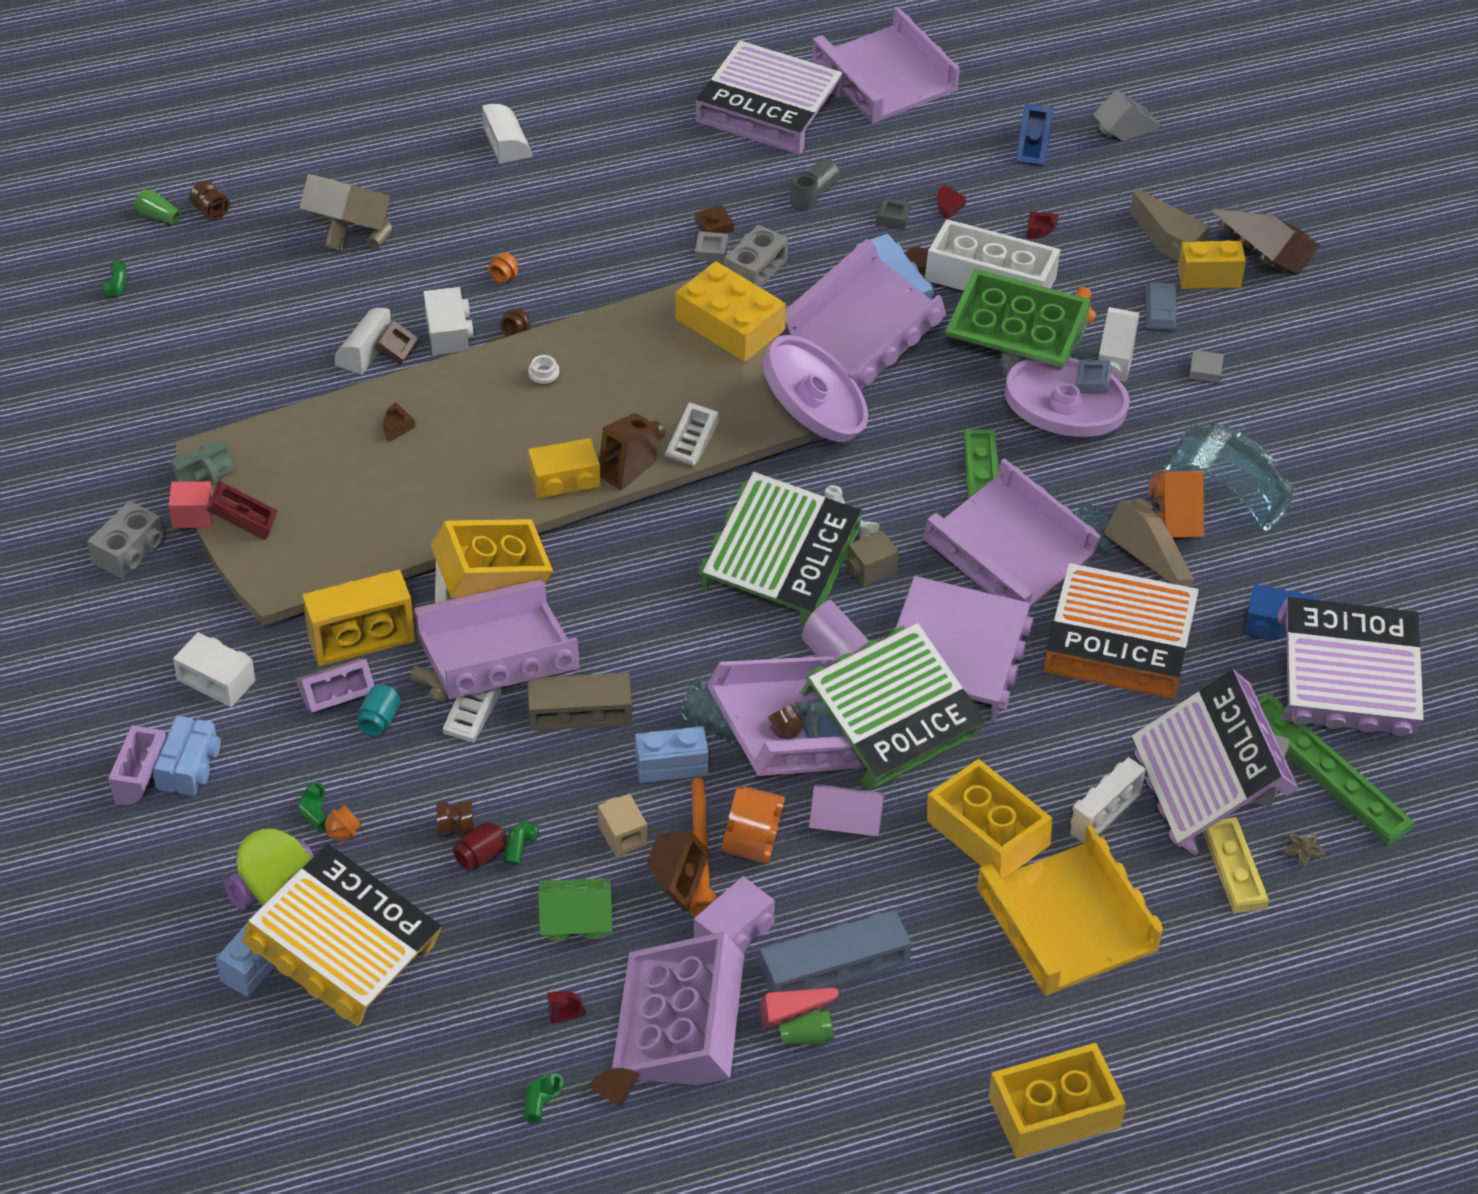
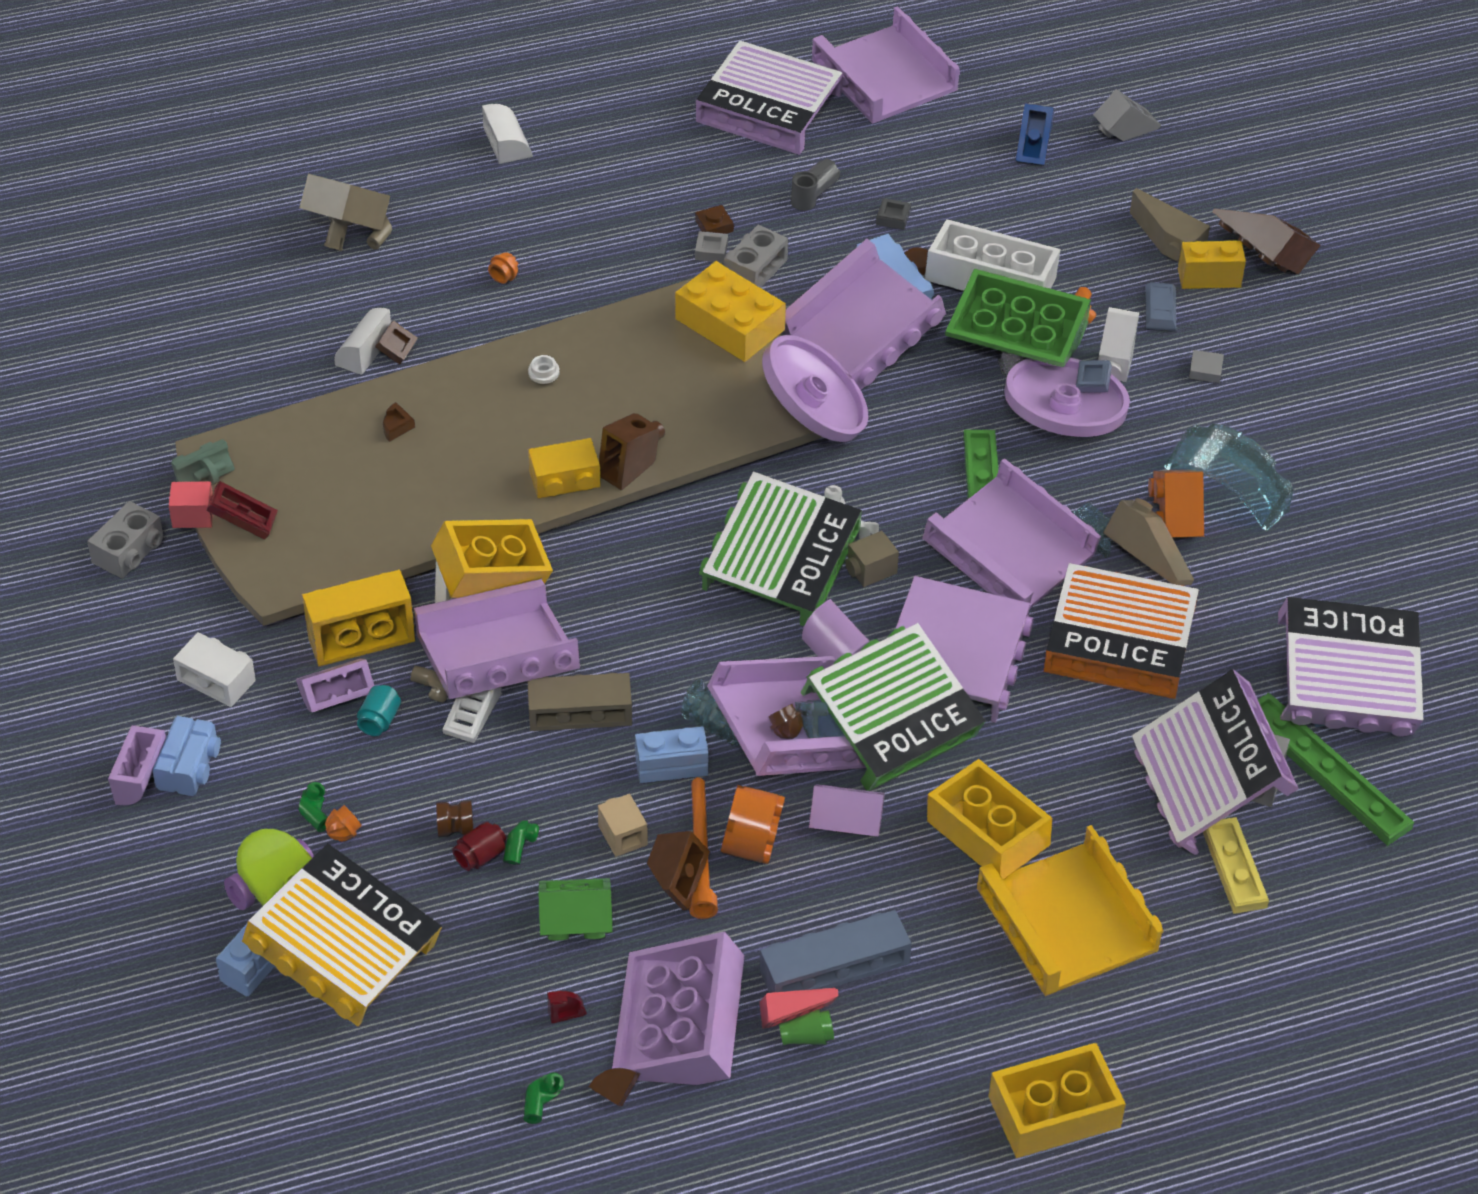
green arm [102,259,127,298] -> none
bright green cone [134,189,181,225] -> none
reddish brown wheel [189,180,230,221] -> none
white brick [423,287,474,355] -> none
reddish brown plate [500,309,532,337] -> none
white slope [665,402,719,467] -> none
lavender brick [694,876,775,953] -> none
dark red tile [937,184,966,219] -> none
dark red tile [1027,211,1059,239] -> none
white piece [1070,757,1146,843] -> none
blue slope [1243,584,1319,641] -> none
dark tan plant [1282,833,1326,868] -> none

